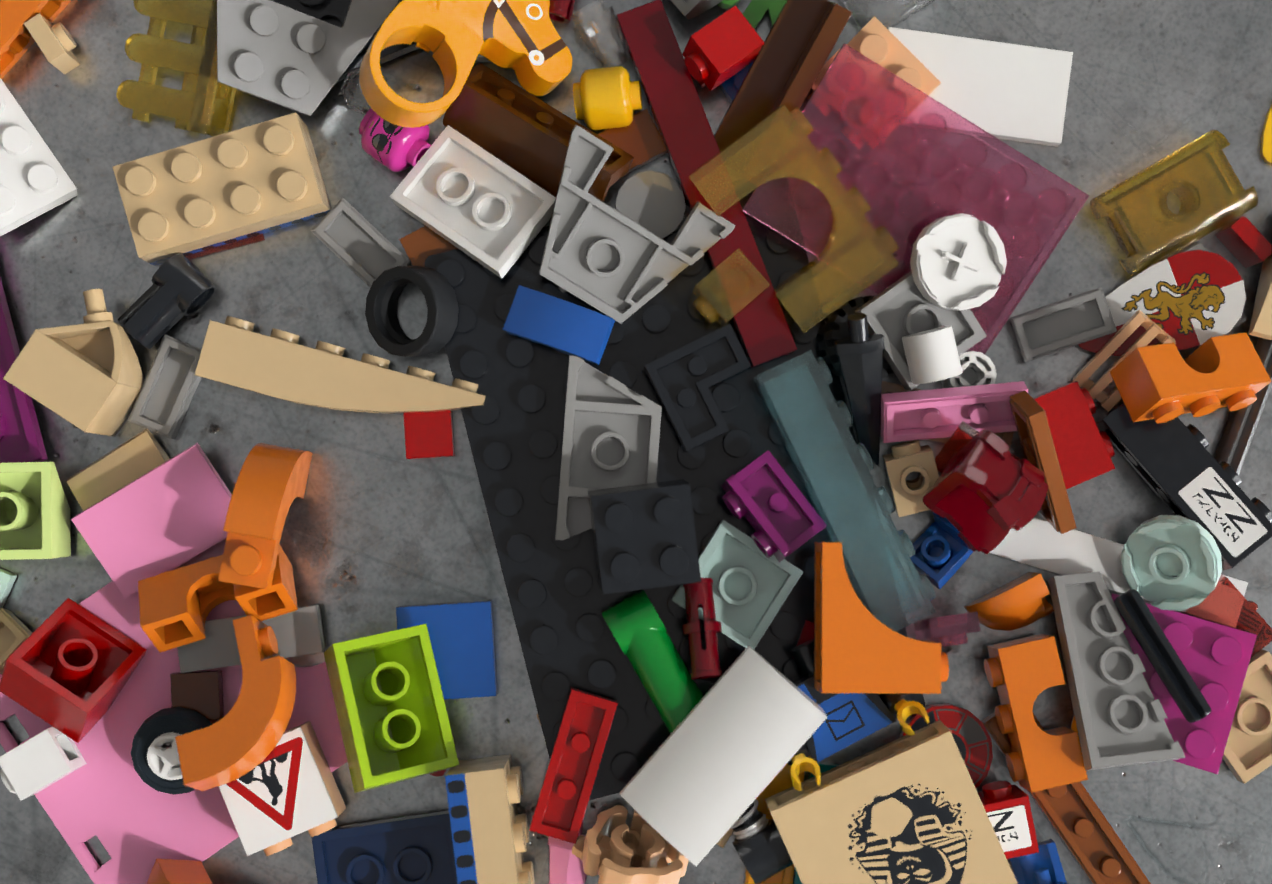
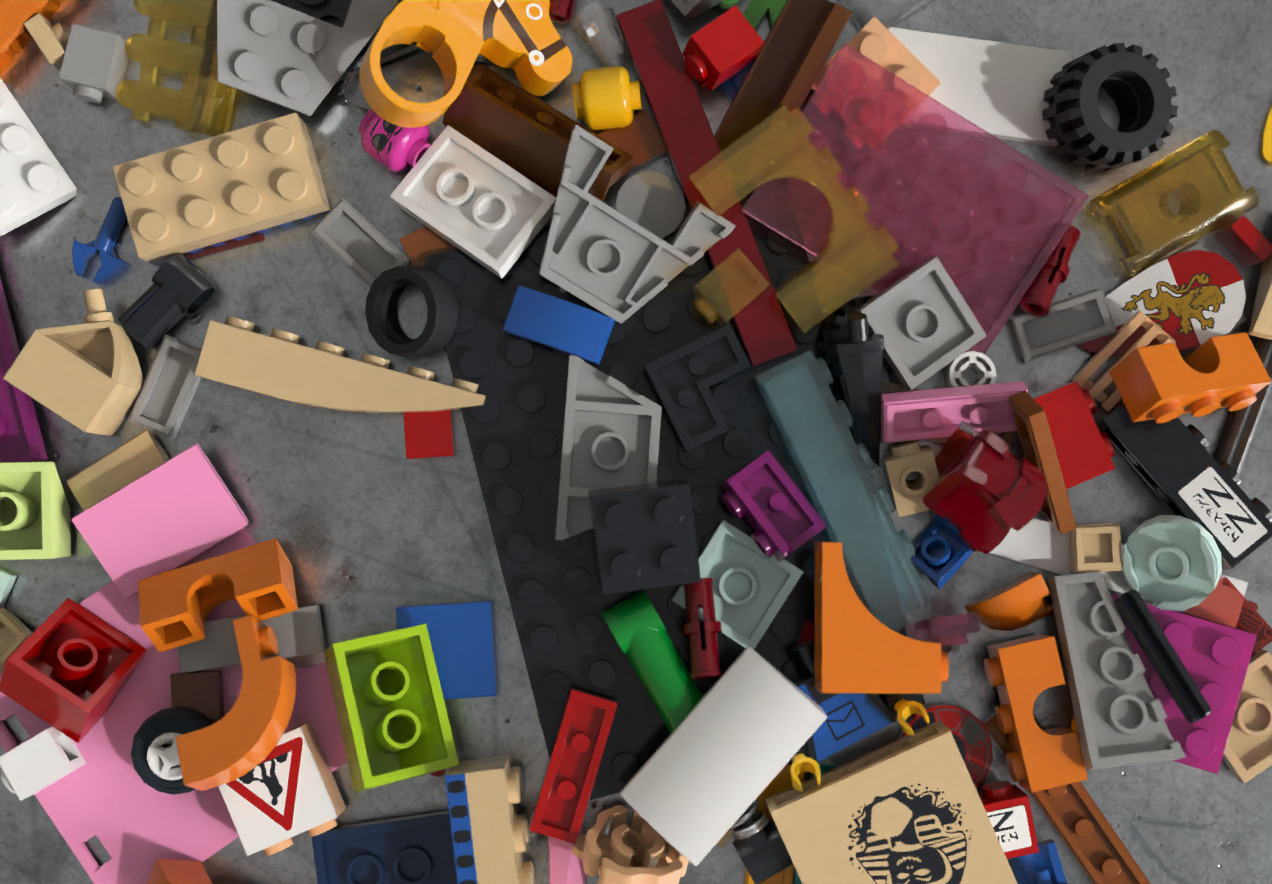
orange arch [218,443,312,590] -> none
white brick [901,325,963,384] -> none
white tile [910,213,1007,311] -> none
none -> light grey brick [59,23,132,103]
none -> blue bar [72,197,127,285]
none -> dark red pin [1019,222,1081,317]
none -> black tyre [1042,43,1178,172]
none -> tan tile [1068,523,1122,573]

